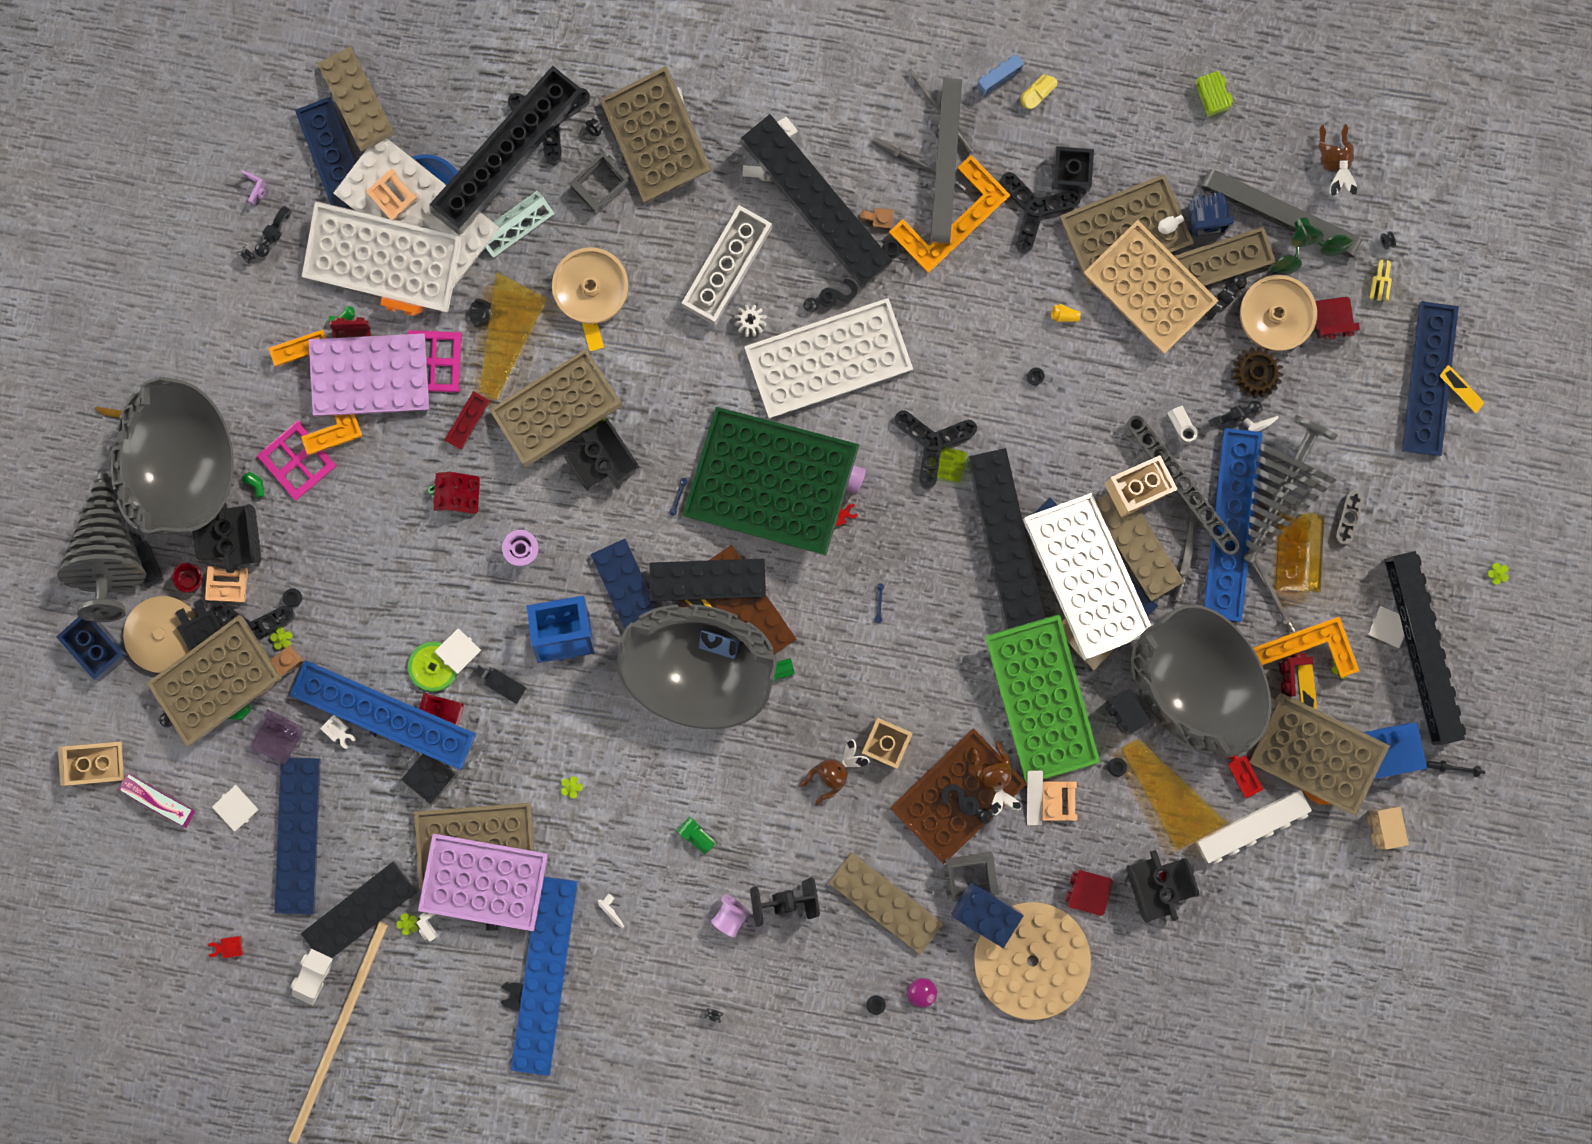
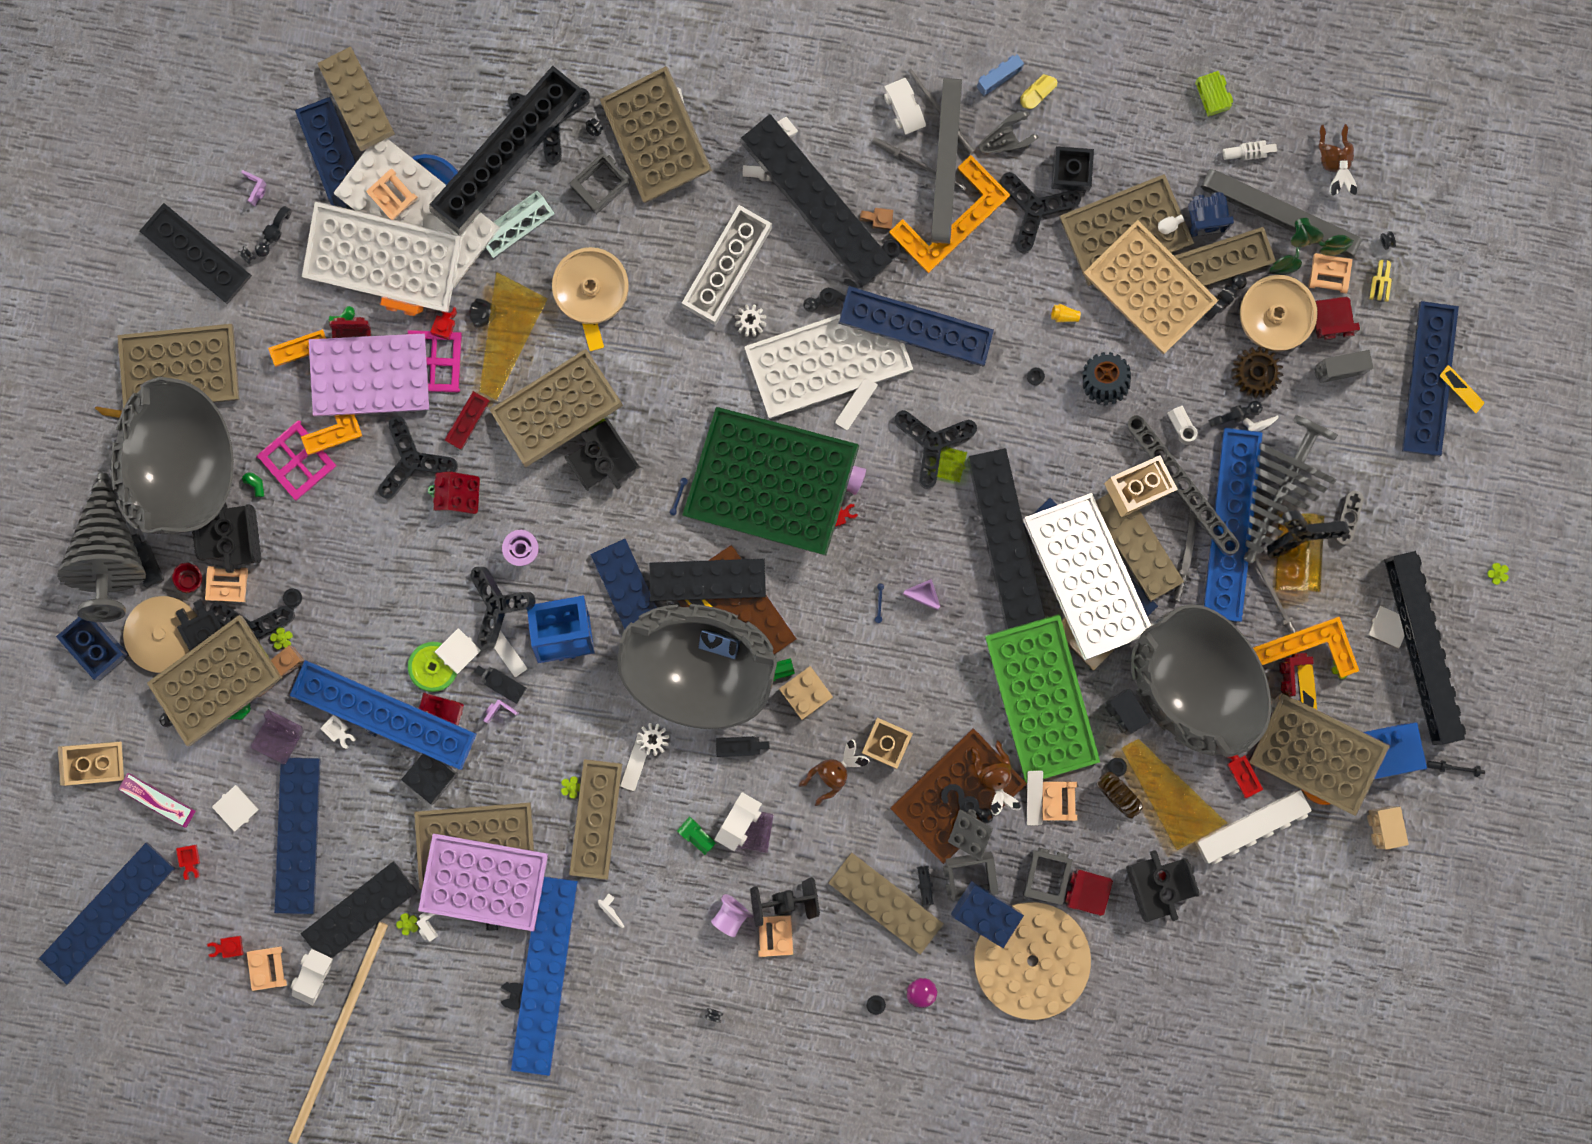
none -> dark blue plate [39,842,176,985]
none -> dark tan plate [117,324,240,409]
none -> black plate [139,203,252,304]
none -> red plate [176,844,200,880]
none -> light nougat plate [247,946,287,991]
none -> black piece [378,416,458,499]
none -> red plate [430,307,457,340]
none -> black piece [471,567,536,650]
none -> lavender bracket [483,699,519,723]
none -> white sticker [490,625,527,677]
none -> dark tan plate [569,759,623,880]
none -> white sticker [620,736,652,791]
none -> white gear [636,723,669,756]
none -> white brick [714,792,762,852]
none -> black hinge [716,736,770,757]
none -> clear purple bracket [737,812,774,853]
none -> light nougat plate [758,915,793,957]
none -> tan brick [779,666,833,720]
none -> white sticker [835,377,878,430]
none -> dark blue plate [838,286,994,367]
none -> white brick [884,78,926,135]
none -> lavender slope [903,579,940,611]
none -> black pin [917,865,934,906]
none -> dark grey hinge [948,809,993,861]
none -> dark grey animal [979,112,1039,153]
none -> dark grey window [1023,847,1073,905]
none -> black wheel [1083,352,1131,405]
none -> dark brown gear [1097,772,1143,819]
none -> white hinge [1223,140,1277,160]
none -> black piece [1266,510,1350,558]
none -> light nougat plate [1308,253,1353,294]
none -> dark grey window [1315,350,1373,383]

